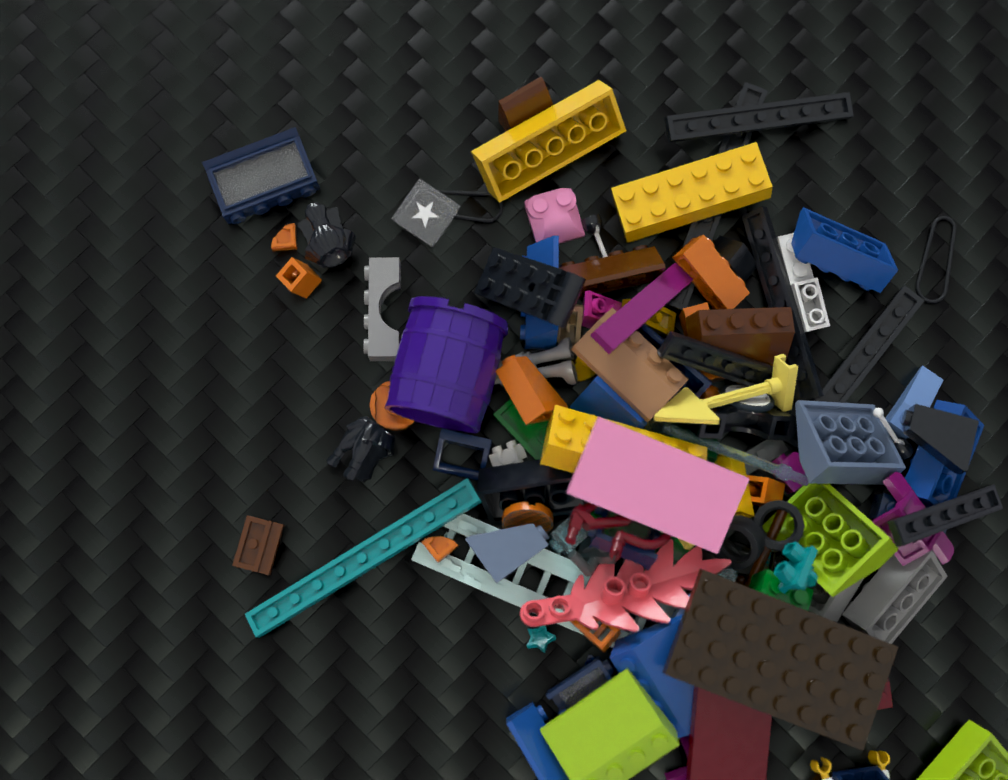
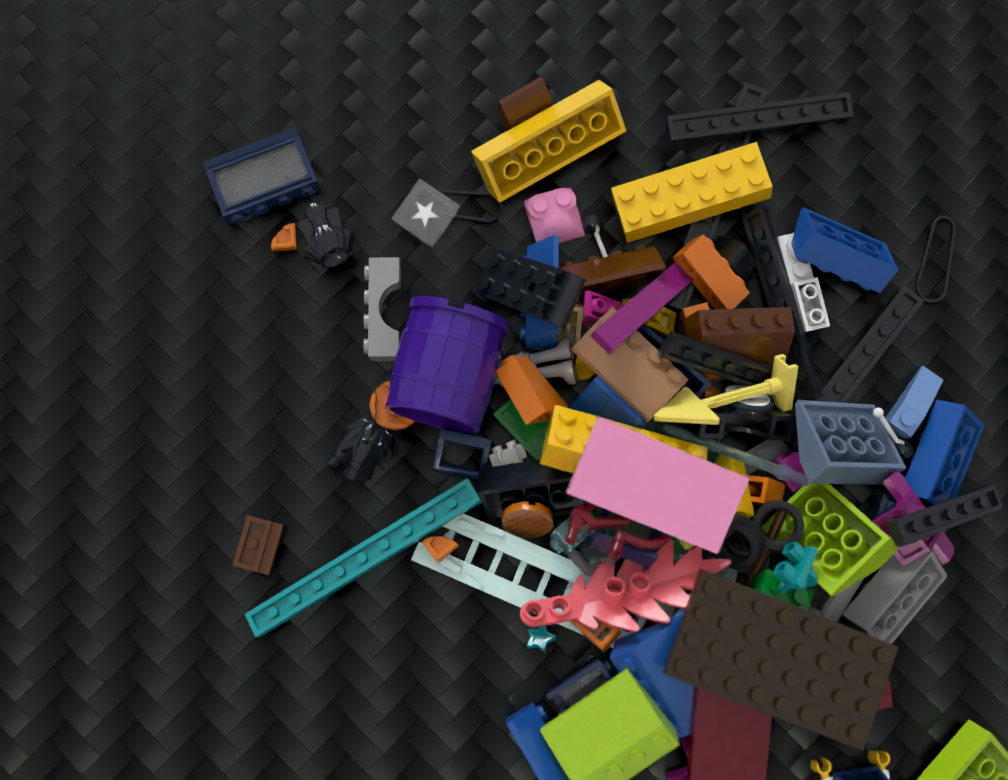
orange brick [276,257,322,299] -> none
sand blue slope [465,523,549,583] -> none
black slope [901,404,979,475] -> none

